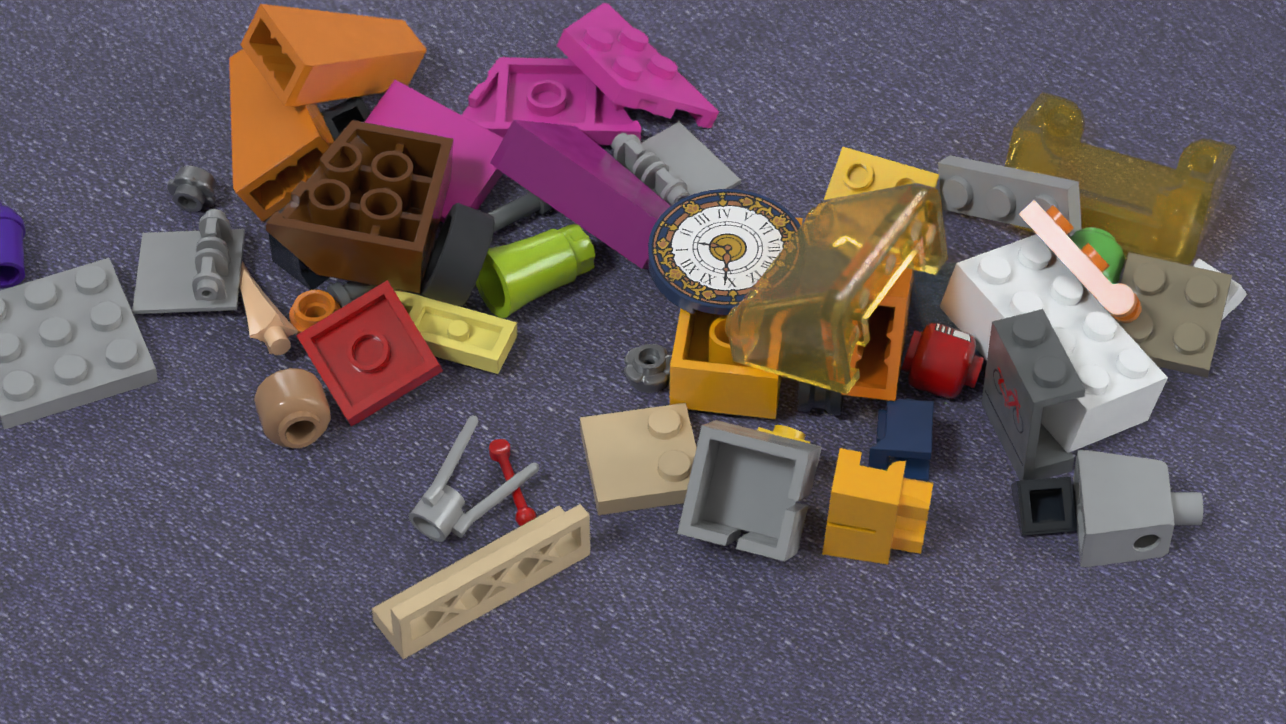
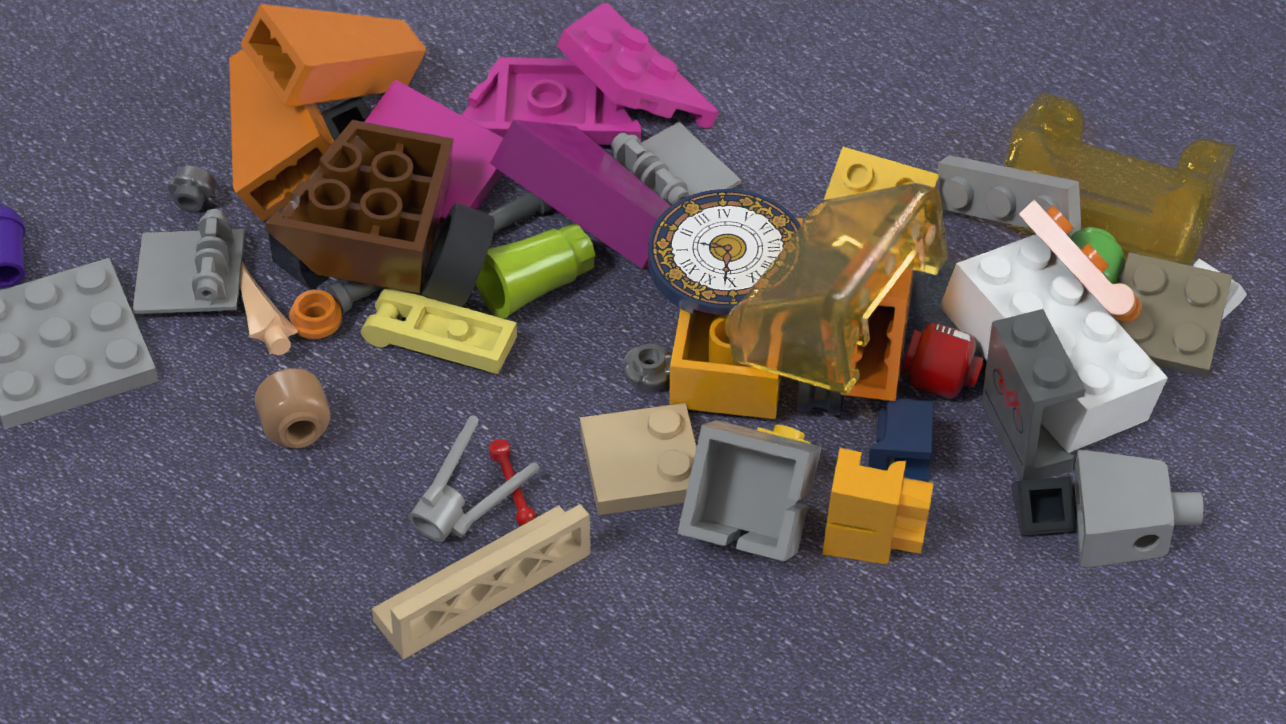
red plate [296,280,443,427] -> none

